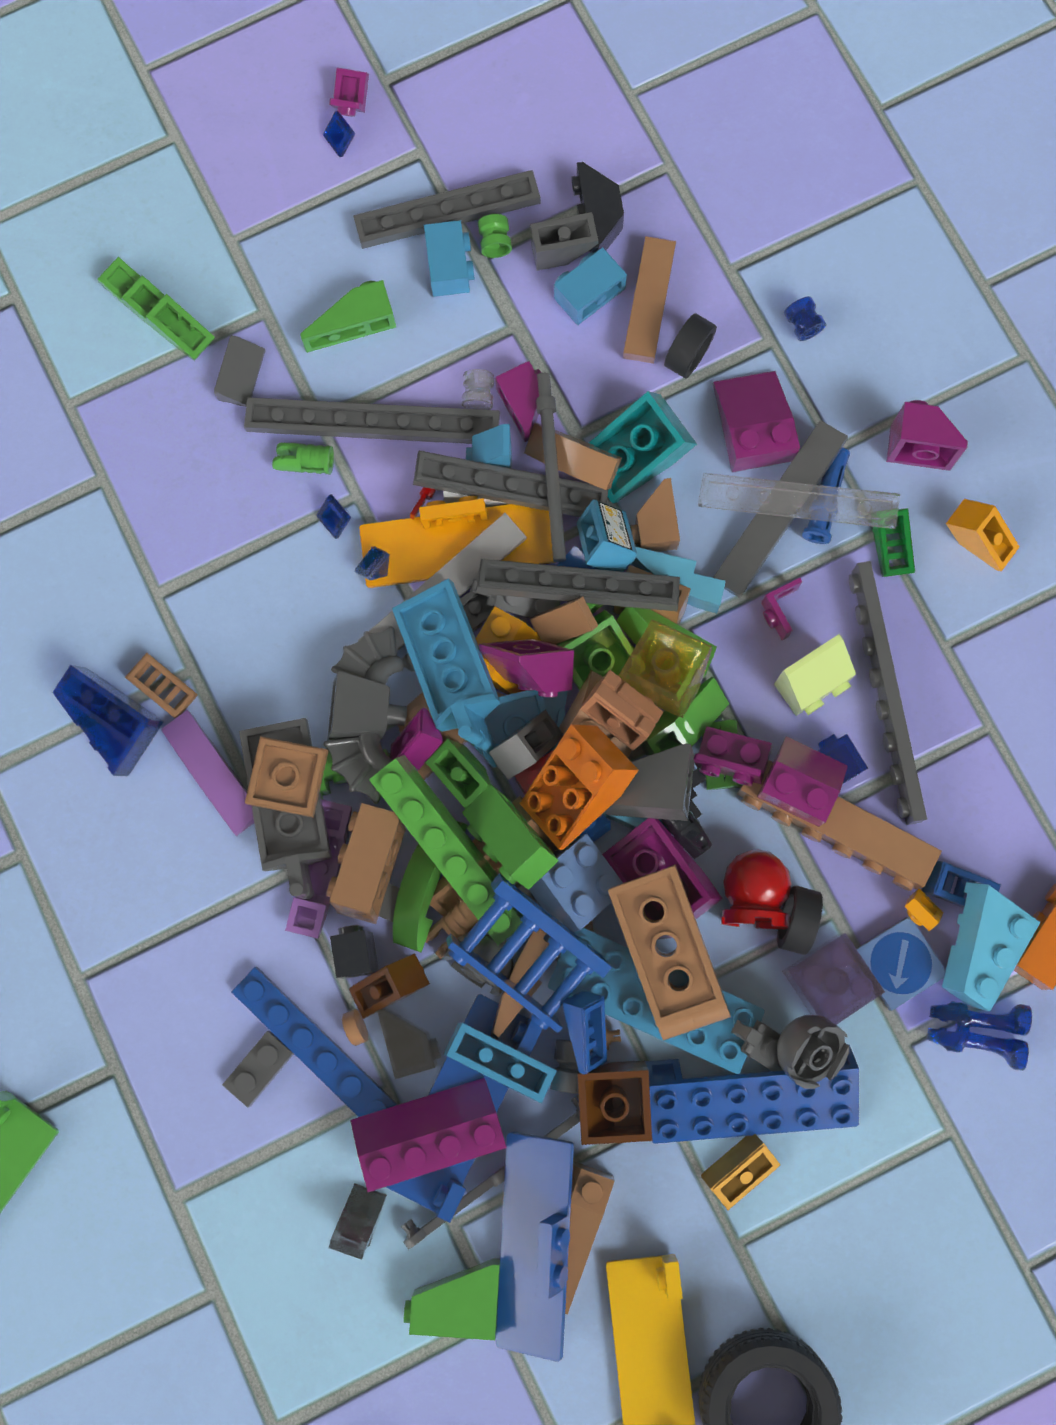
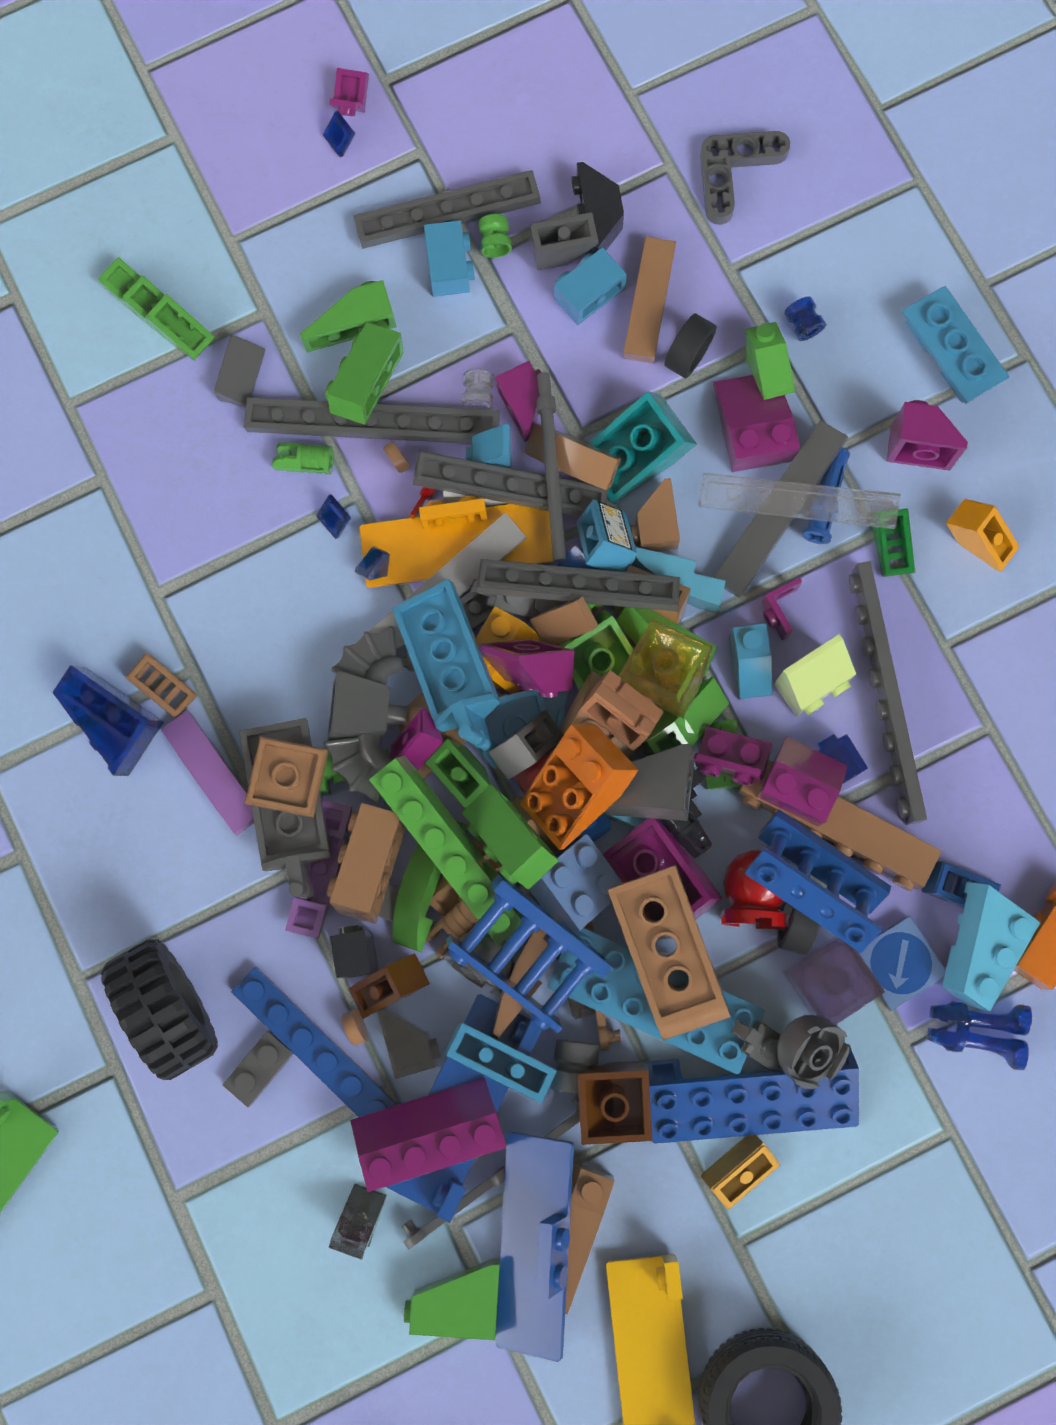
blue slope [563,991,607,1075] -> none
light orange plate [904,888,944,931] -> none
none -> black tyre [101,939,218,1080]
none -> bright green brick [325,322,403,425]
none -> medium nougat tile [383,441,411,474]
none -> dark grey beam [700,131,790,225]
none -> dark azure slope [729,623,772,700]
none -> blue fence [744,809,891,953]
none -> bright green slope [745,322,795,400]
none -> dark azure brick [901,285,1010,404]

